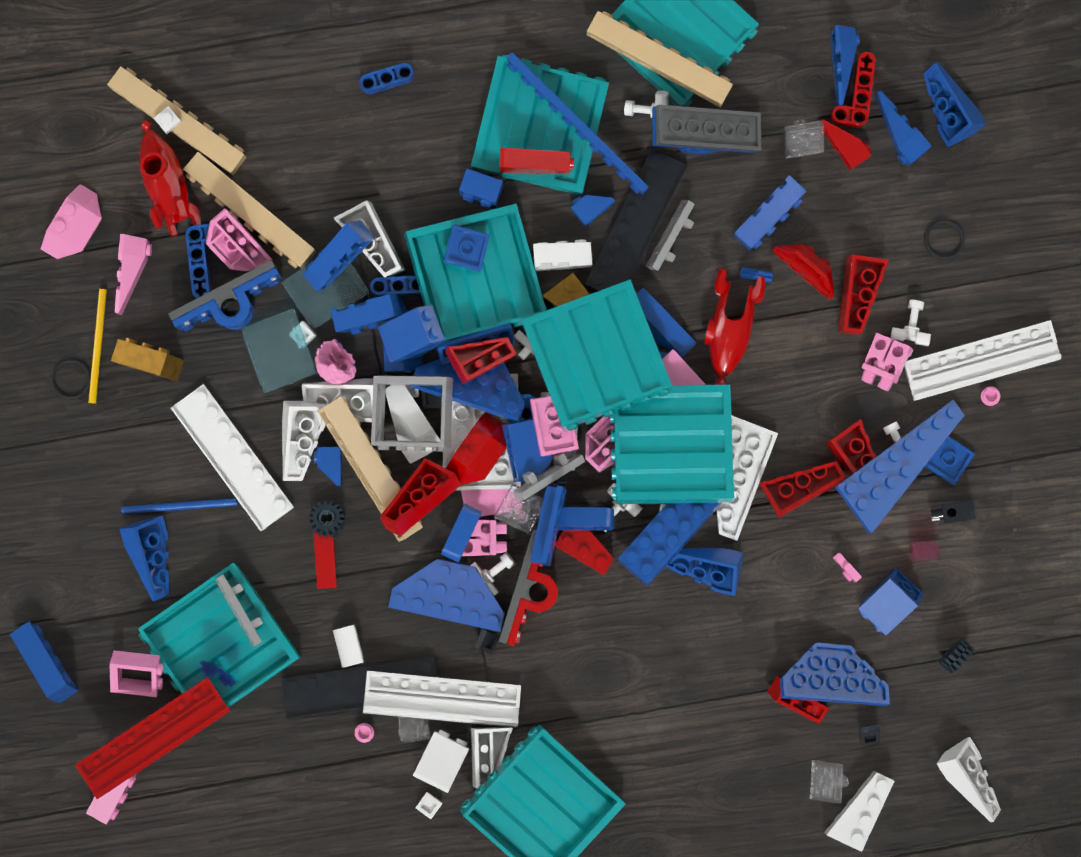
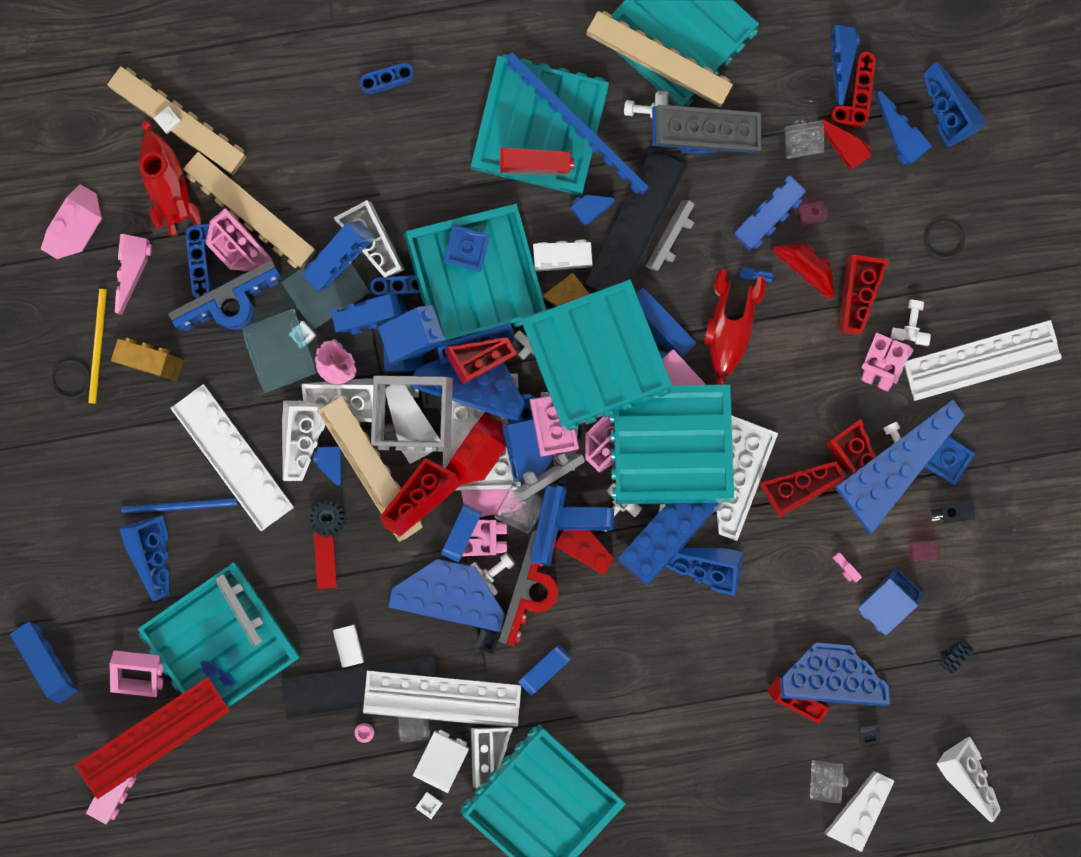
blue brick [459,168,503,209] -> none
bright pink plate [981,387,1000,406] -> none
none -> blue beam [518,644,572,696]
none -> clear pink brick [798,201,828,227]

